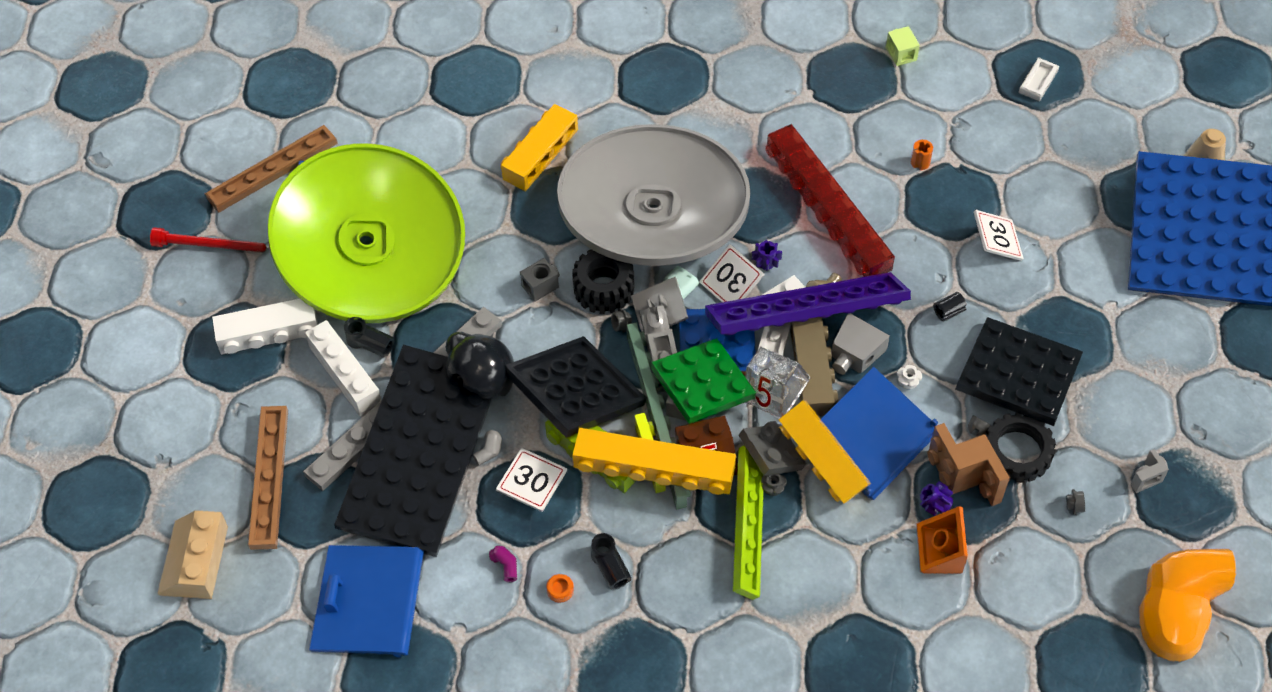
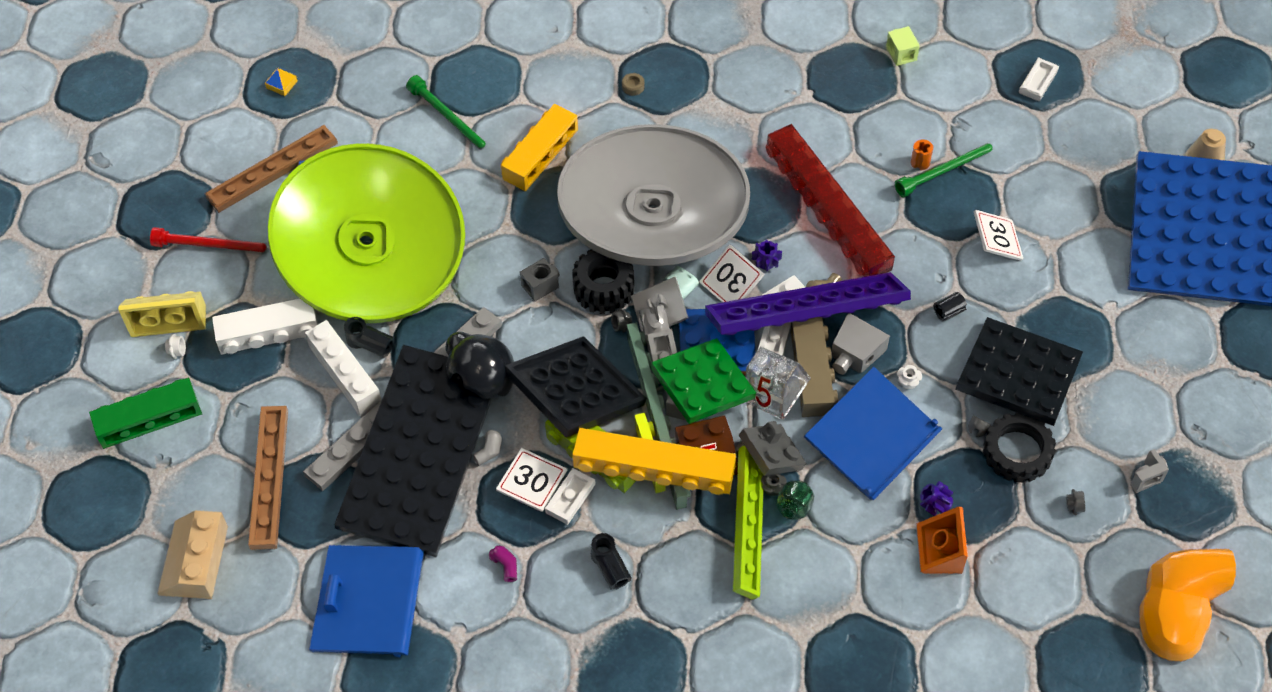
orange tile [546,574,574,603] -> none
yellow brick [778,400,871,503] -> none
medium nougat bracket [927,423,1010,506] -> none
none -> green brick [89,377,202,449]
none -> light yellow slope [118,291,206,337]
none -> white plate [165,334,186,359]
none -> yellow tile [265,68,298,96]
none -> green piece [406,75,486,149]
none -> white plate [545,468,595,525]
none -> dark tan tile [622,73,645,96]
none -> clear green head [776,481,814,520]
none -> green piece [894,143,993,197]

